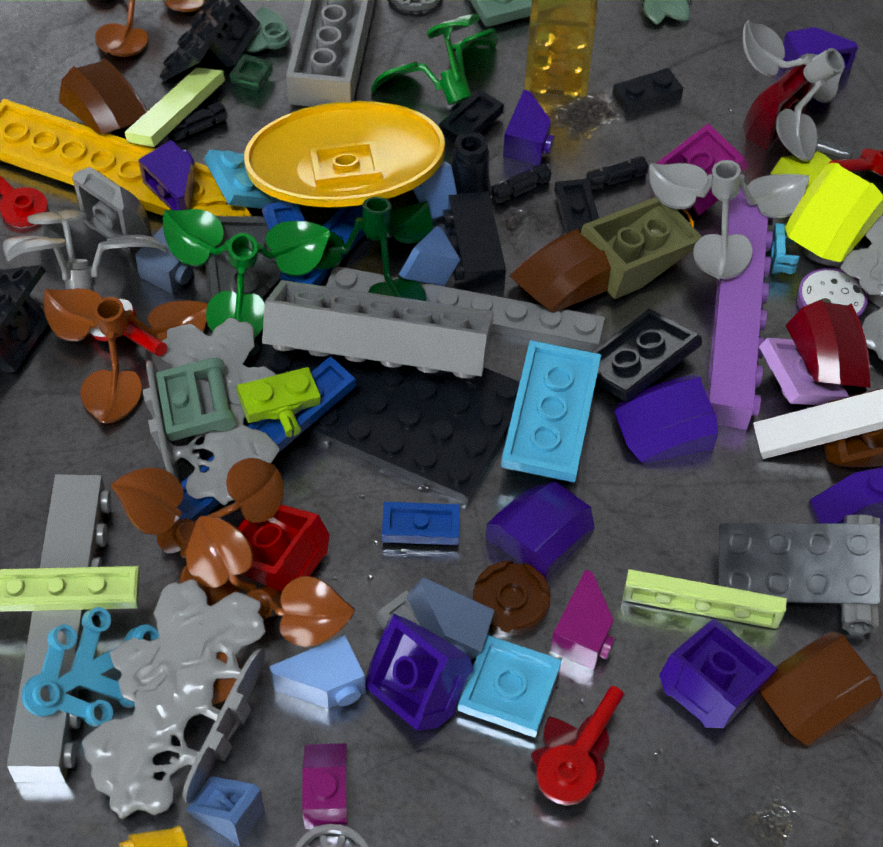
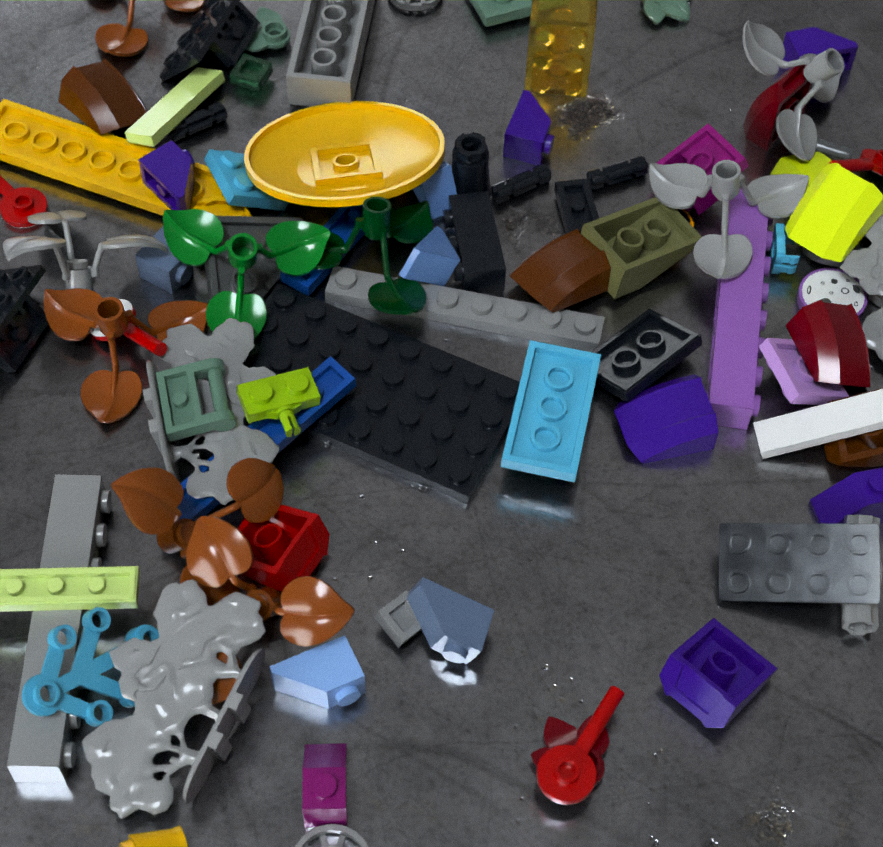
light grey slope [72,167,151,256] -> none
medium blue slope [186,776,265,846] -> none
blue plate [262,201,304,230] -> none
light grey brick [262,280,494,378] -> none
dark purple slope [365,613,474,731] -> none
green plant [371,14,498,105] -> none
blue plate [382,502,460,545] -> none
black plate [439,89,504,143] -> none
medium azure plate [458,635,562,738] -> none
reddish brown tile [473,561,551,636] -> none
dark purple slope [486,481,595,581] -> none
magenta slope [550,569,616,670] -> none
black plate [612,68,684,115] -> none
yellowish green tile [622,569,787,629] -> none
reddish brown slope [760,630,882,746] -> none

